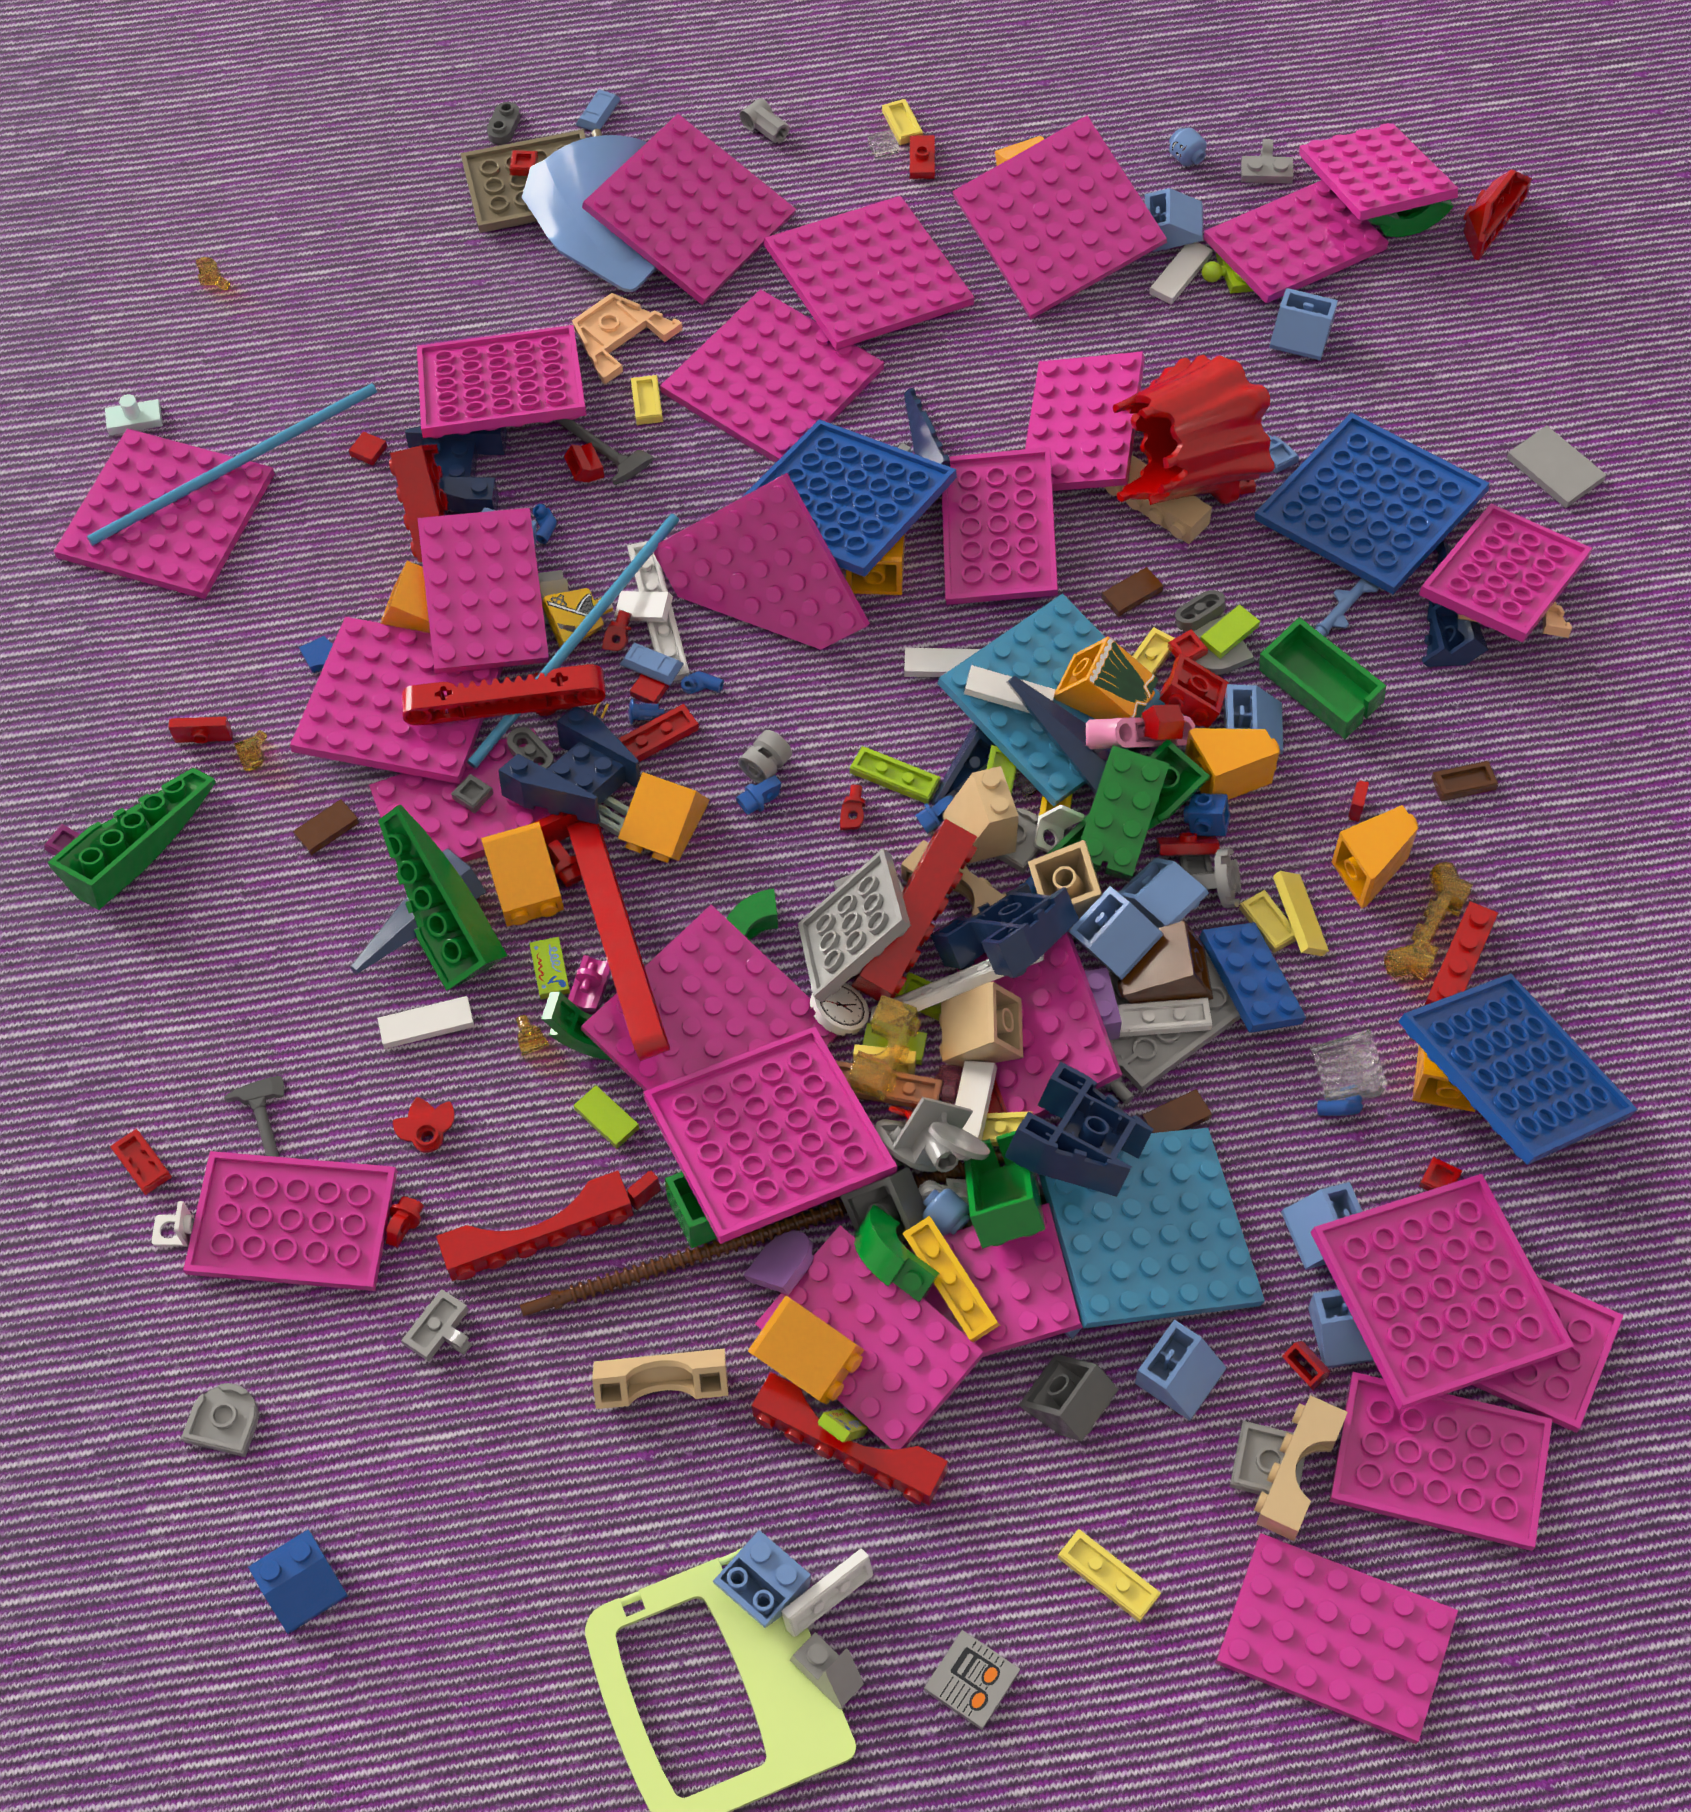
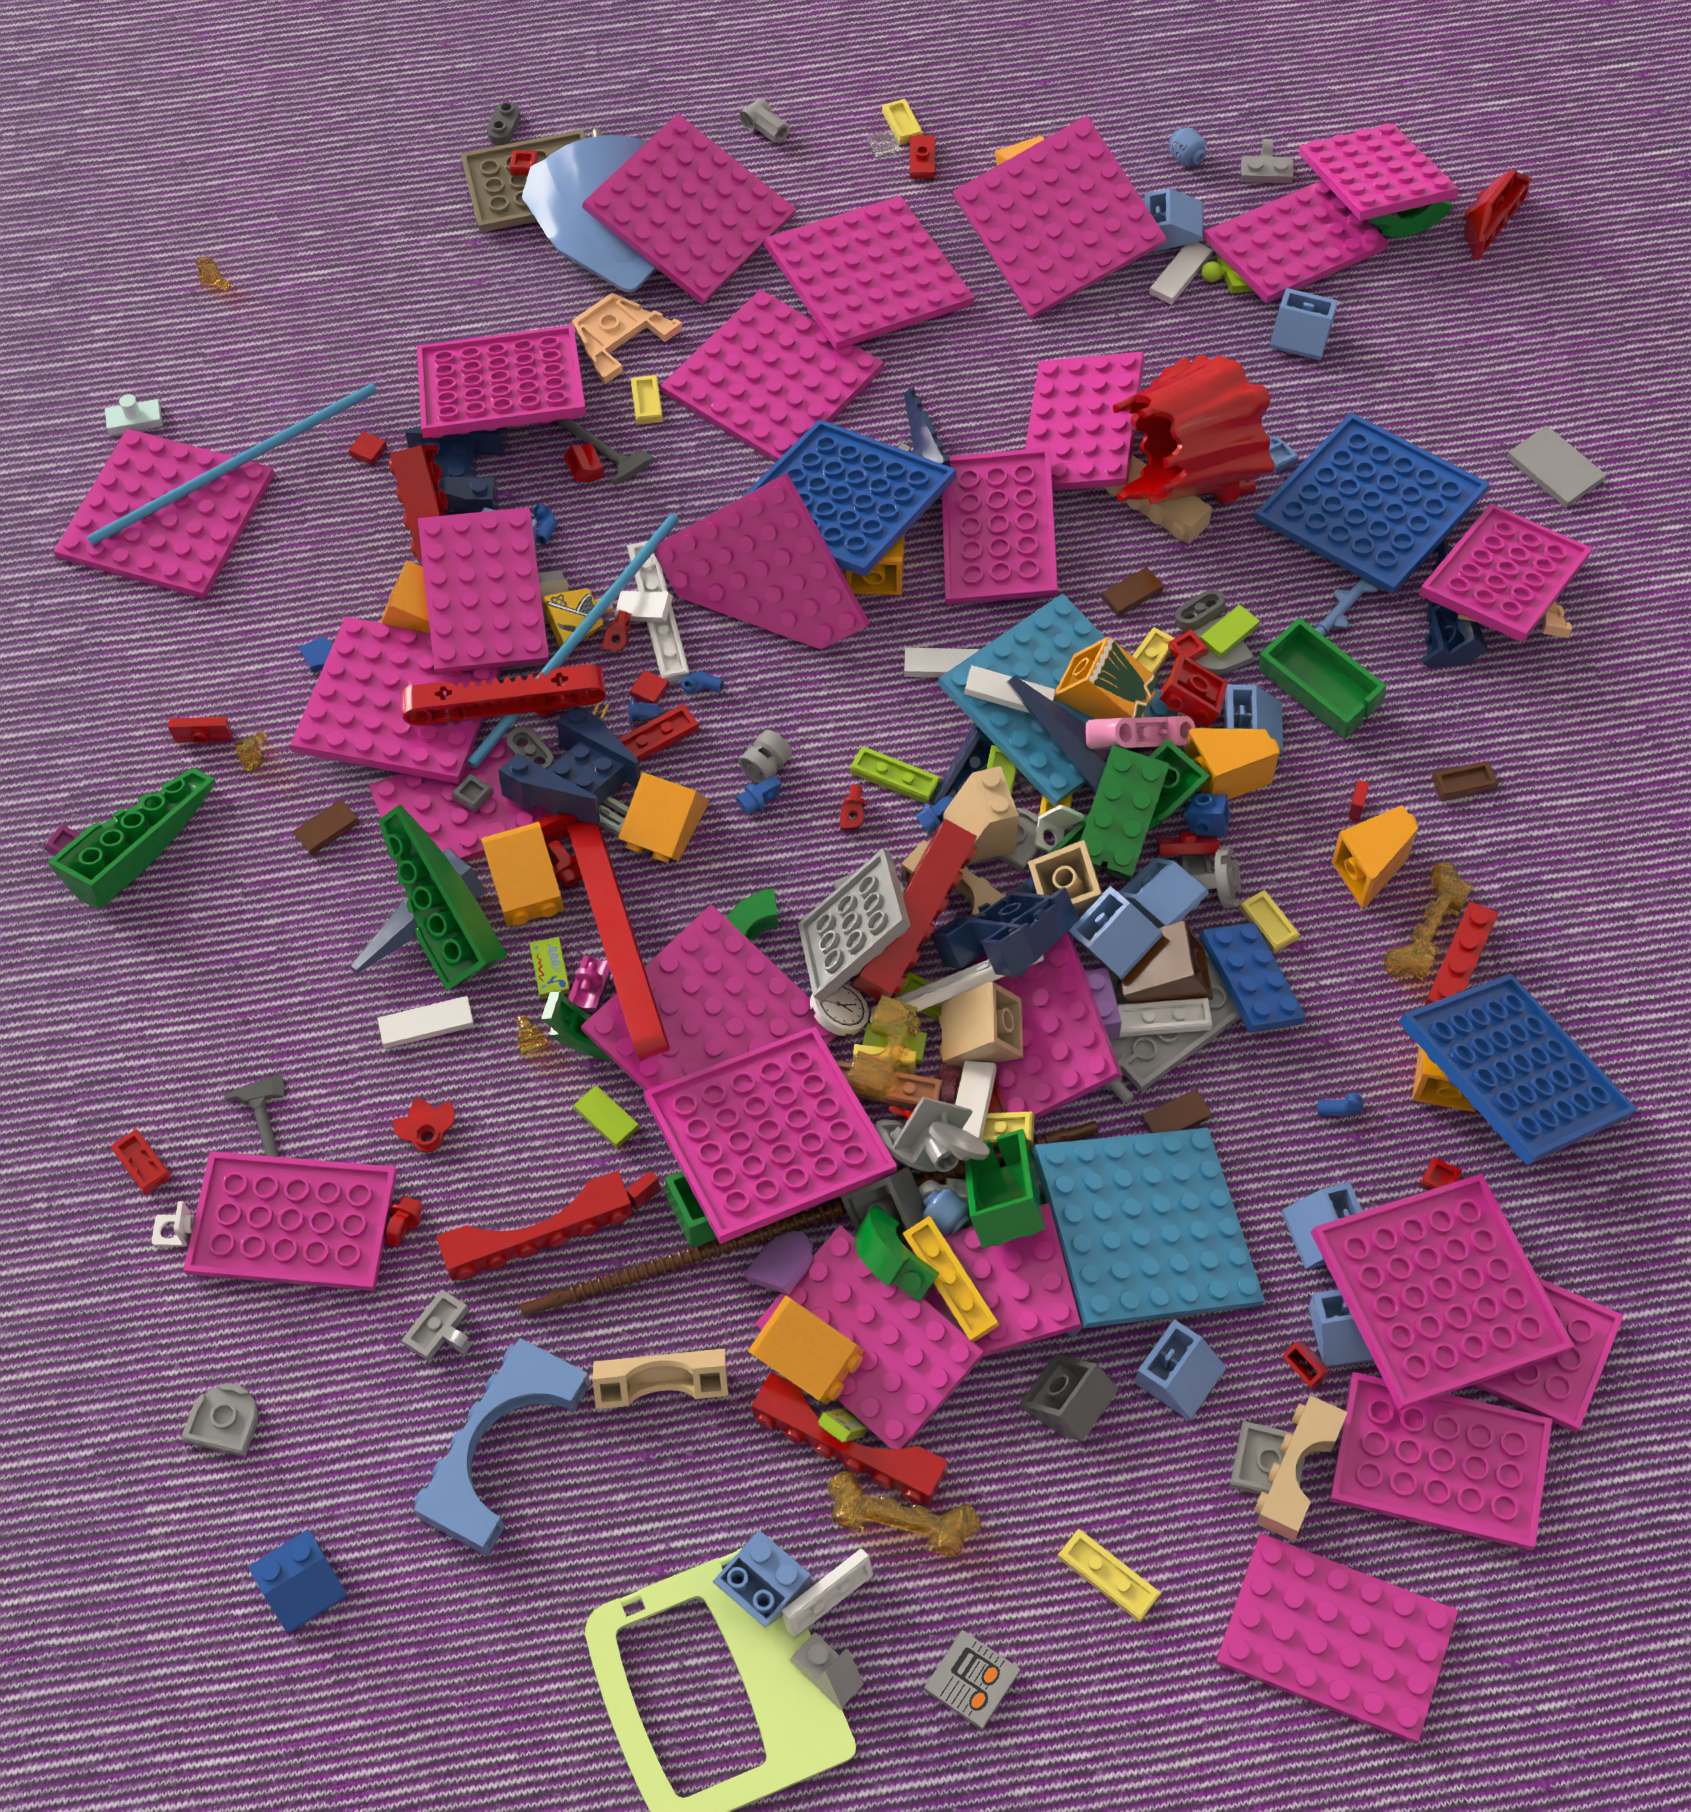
medium blue tile [576,89,620,131] -> none
medium blue tile [620,642,684,685] -> none
dark blue wedge [1004,1062,1153,1197] -> none
red piece [1141,704,1185,740] -> none
light yellow tile [1273,871,1329,956] -> none
clear slope [1310,1029,1388,1102] -> none
none -> medium blue arch [414,1338,591,1556]
none -> clear yellow plate [827,1471,981,1557]

